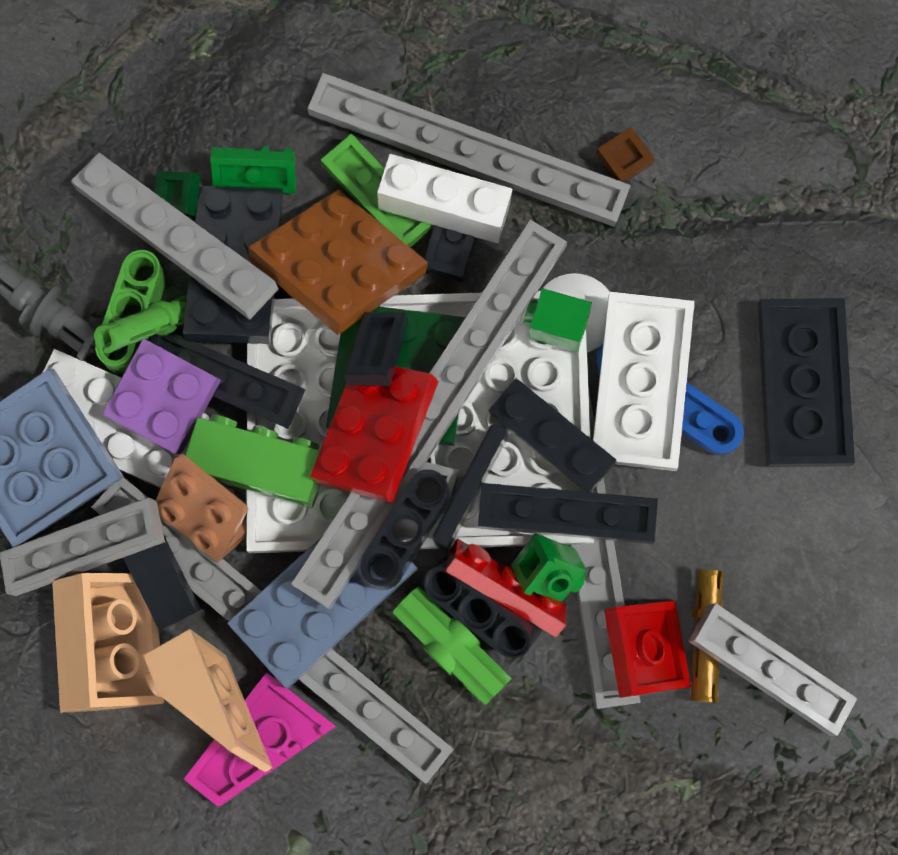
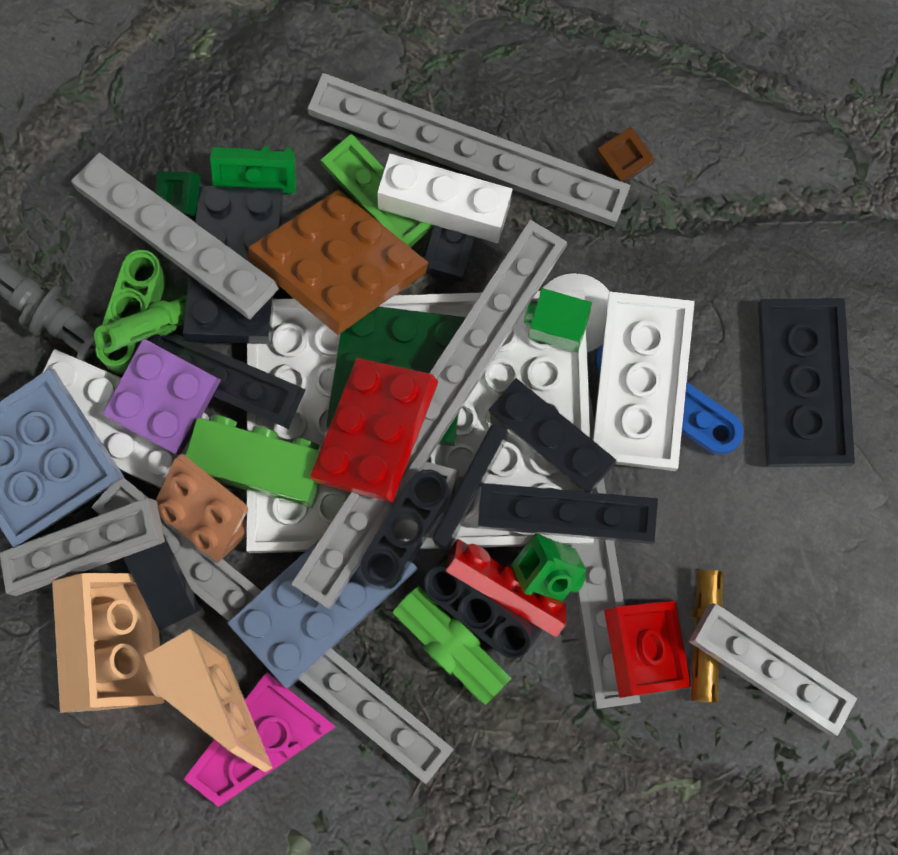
black tile [344,312,409,386] -> none

